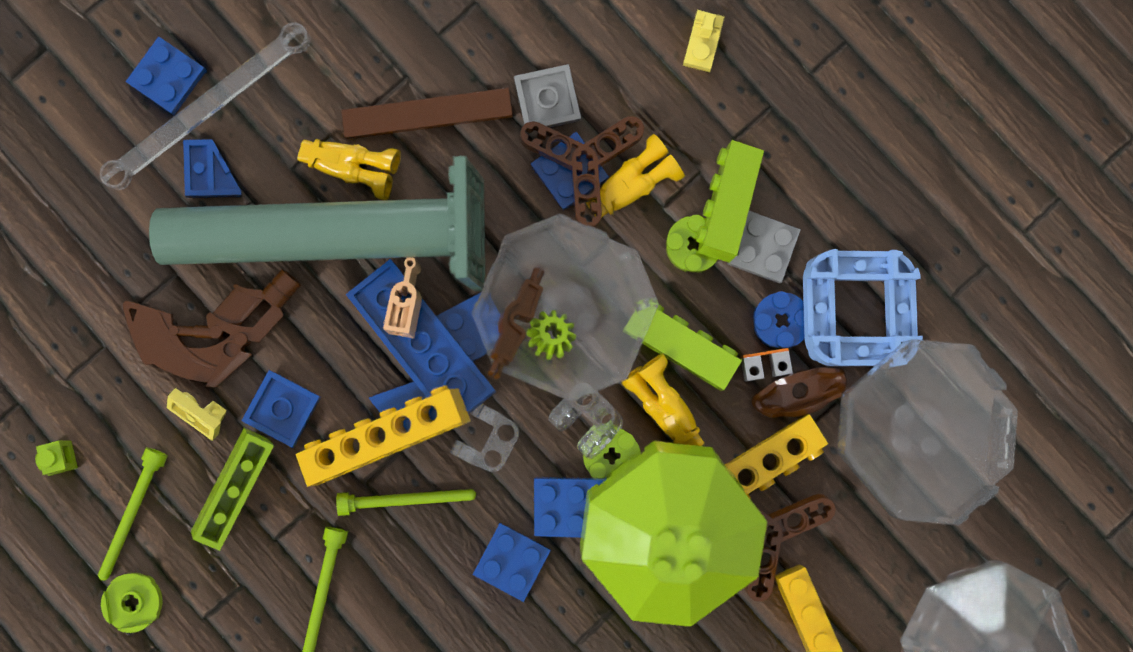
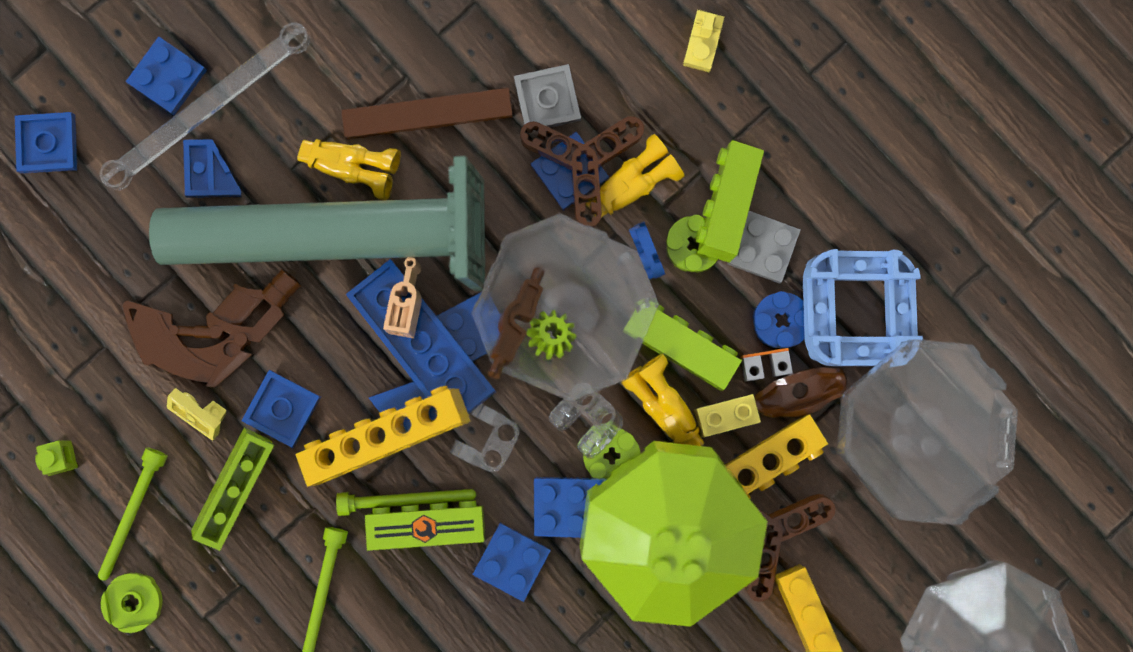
none -> blue plate [15,112,77,173]
none -> lime brick [365,500,486,551]
none -> blue plate [629,222,666,280]
none -> light yellow brick [694,394,761,437]

